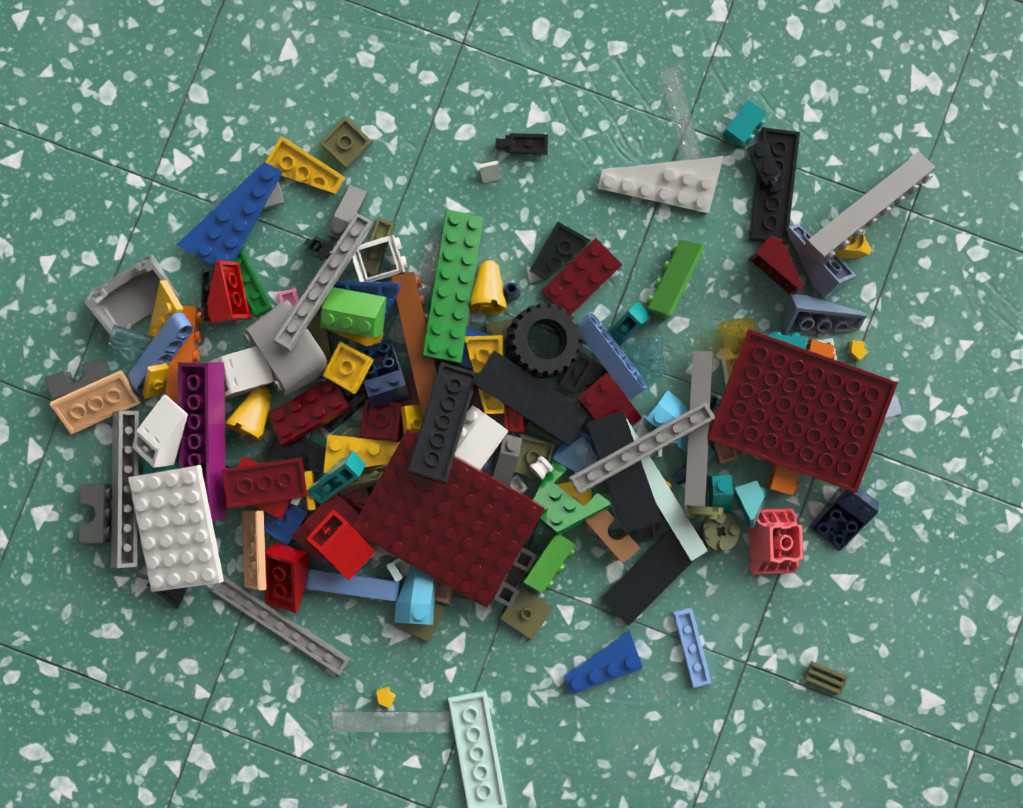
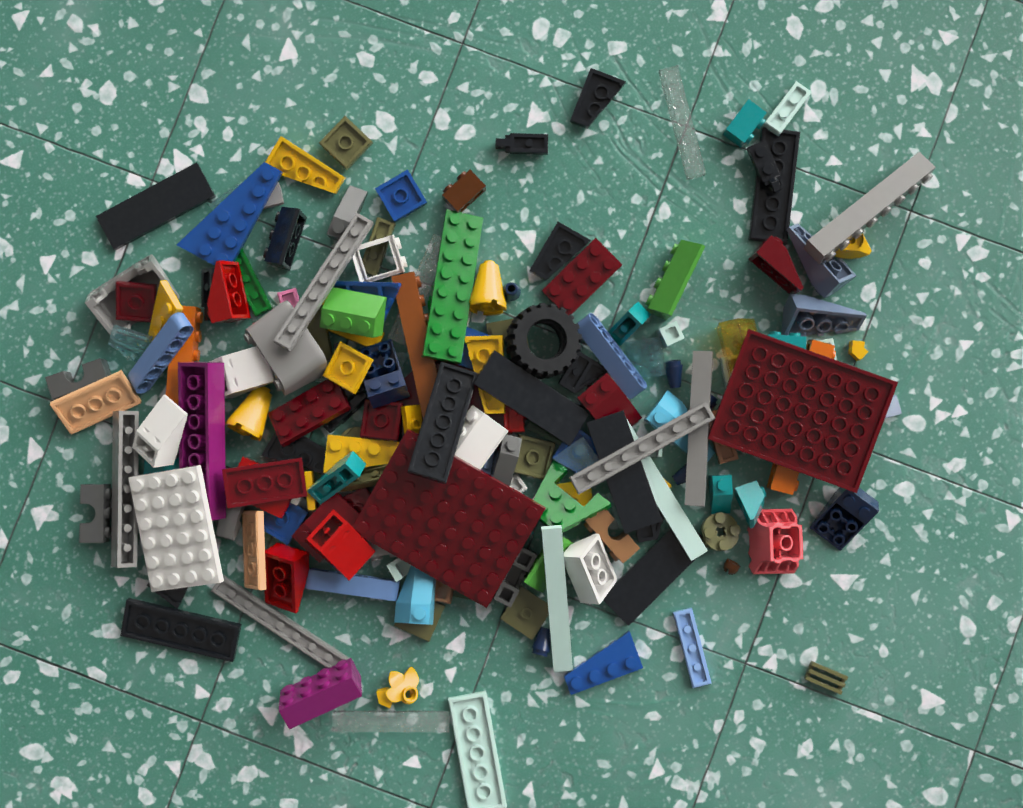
yellow plate [142,363,169,399] -> none
black hinge [303,235,334,261] -> none
white slope [479,161,501,183] -> none
white wheel [529,456,553,480] -> none
white wing [598,156,723,213] -> none
olive plate [684,505,724,519] -> none
none -> black tile [96,162,216,250]
none -> dark red plate [116,281,157,323]
none -> black tile [120,598,242,662]
none -> light grey slope [216,502,245,541]
none -> black slope [263,207,307,271]
none -> magenta brick [279,658,362,730]
none -> blue plate [375,170,427,222]
none -> yellow plate [385,667,419,704]
none -> reddish brown brick [442,169,486,212]
none -> dark blue cone [532,627,551,657]
none -> light aqua tile [541,525,573,672]
none -> white slope [564,534,618,605]
none -> black wing [570,68,626,129]
none -> light aqua panel [656,321,685,348]
none -> dark blue cone [664,360,683,388]
none -> reddish brown hinge [723,558,741,575]
none -> light aqua tile [763,81,812,137]

